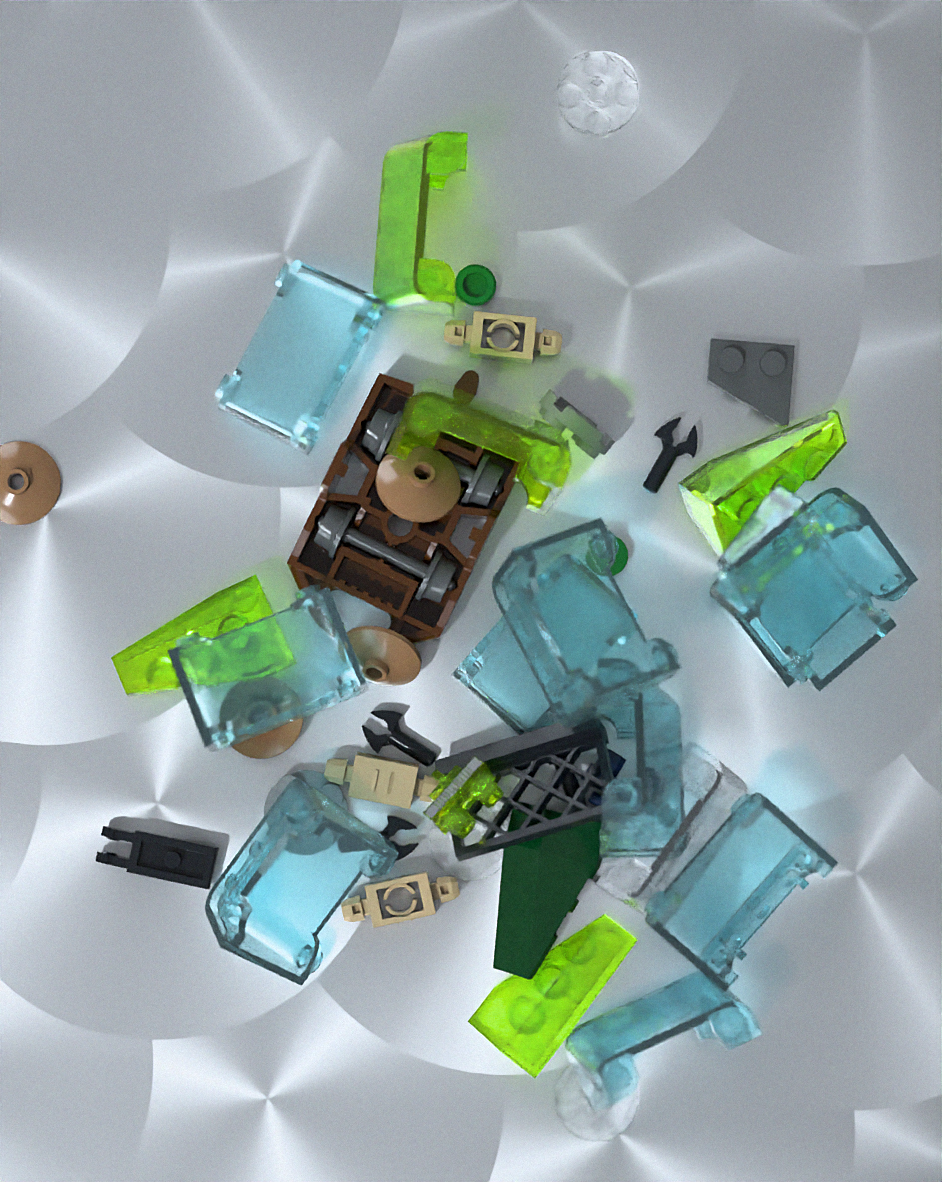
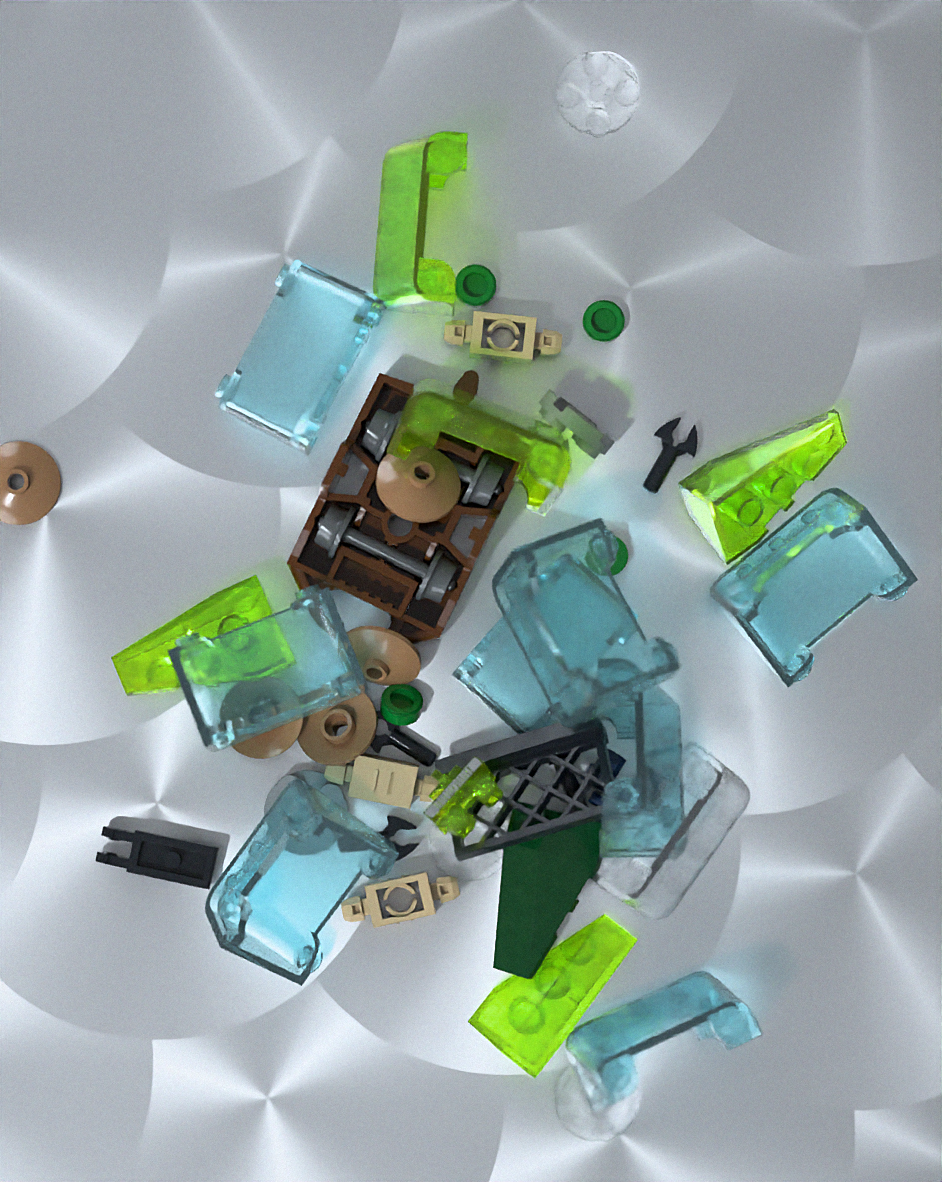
clear light blue windscreen [645,792,839,992] -> none
dark grey wing [707,338,795,427] -> none
clear light blue windscreen [715,484,897,692] -> none
none -> medium nougat dish [297,685,378,766]
none -> green tile [380,684,423,726]
none -> green tile [582,300,625,343]

